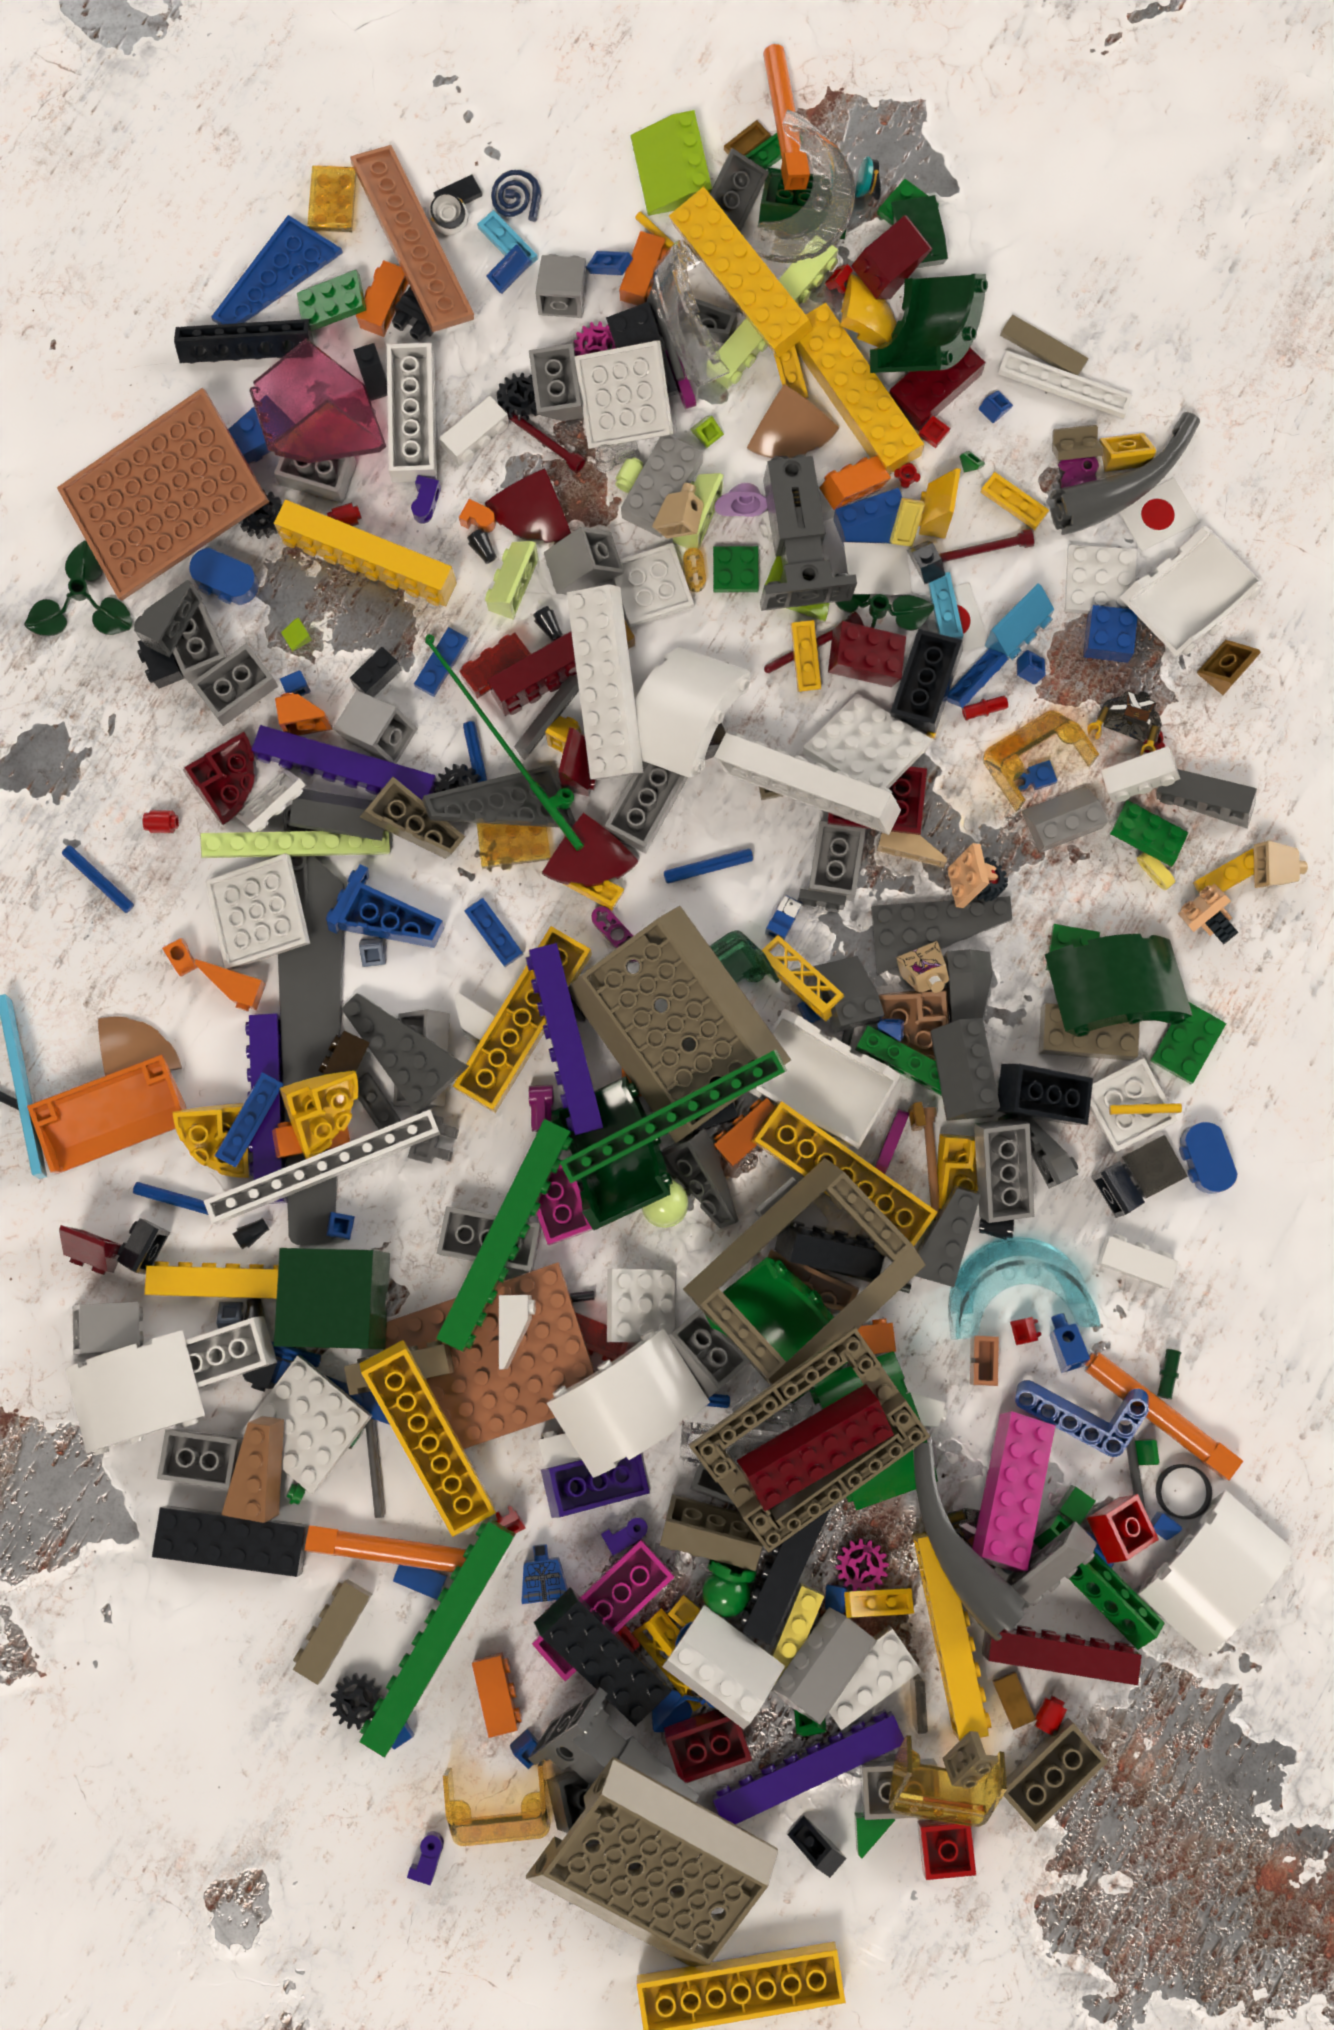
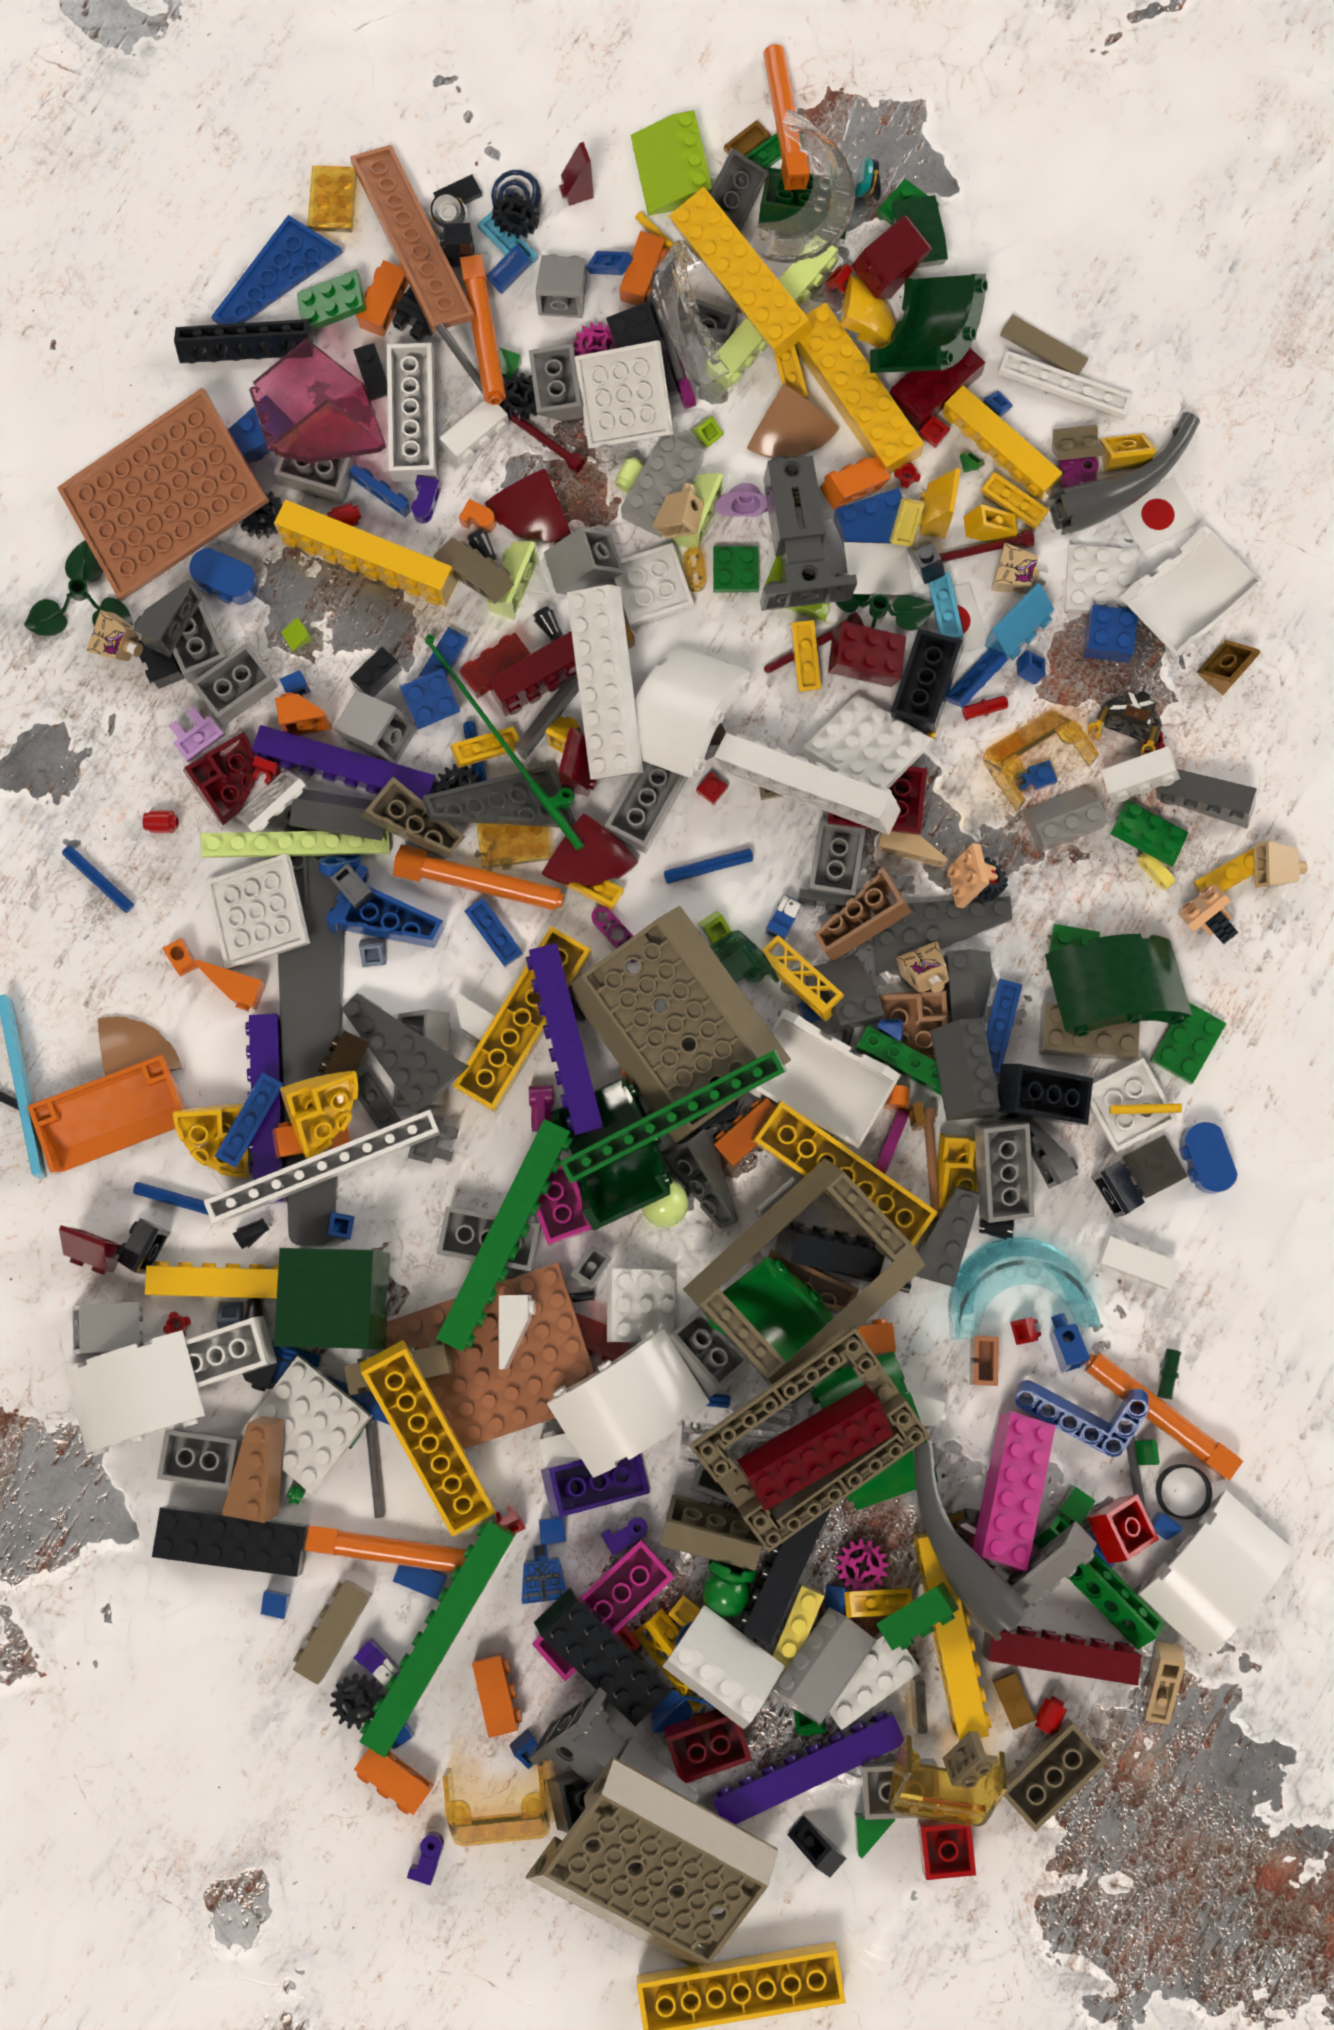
none -> tan torso [86,610,143,661]
none -> red plate [163,1312,191,1337]
none -> lavender plate [169,707,225,763]
none -> red tile [252,756,281,785]
none -> blue slope [261,1589,291,1619]
none -> blue plate [319,855,361,877]
none -> tile [330,863,376,911]
none -> blue plate [350,465,411,518]
none -> dark purple leg [353,1638,401,1686]
none -> orange brick [354,1749,434,1815]
none -> orange brick [393,844,565,911]
none -> blue brick [399,668,461,730]
none -> dark tan brick [433,537,514,604]
none -> dark grey bar [435,322,483,394]
none -> black brick [440,223,475,267]
none -> yellow plate [450,726,519,768]
none -> orange brick [460,254,506,405]
none -> black gear [491,193,540,239]
none -> green slope [498,348,522,380]
none -> blue slope [539,1517,566,1545]
none -> dark red slope [559,142,594,206]
none -> light grey slope [570,1246,612,1290]
none -> red plate [696,772,728,806]
none -> lime slope [698,911,732,946]
none -> medium nougat wedge [814,867,912,961]
none -> green brick [876,1582,959,1651]
none -> orange leg [884,1085,910,1111]
none -> yellow brick [942,385,1062,500]
none -> yellow slope [963,504,1018,542]
none -> blue plate [986,979,1022,1075]
none -> tan torso [991,543,1048,594]
none -> tan slope [1144,1641,1186,1725]

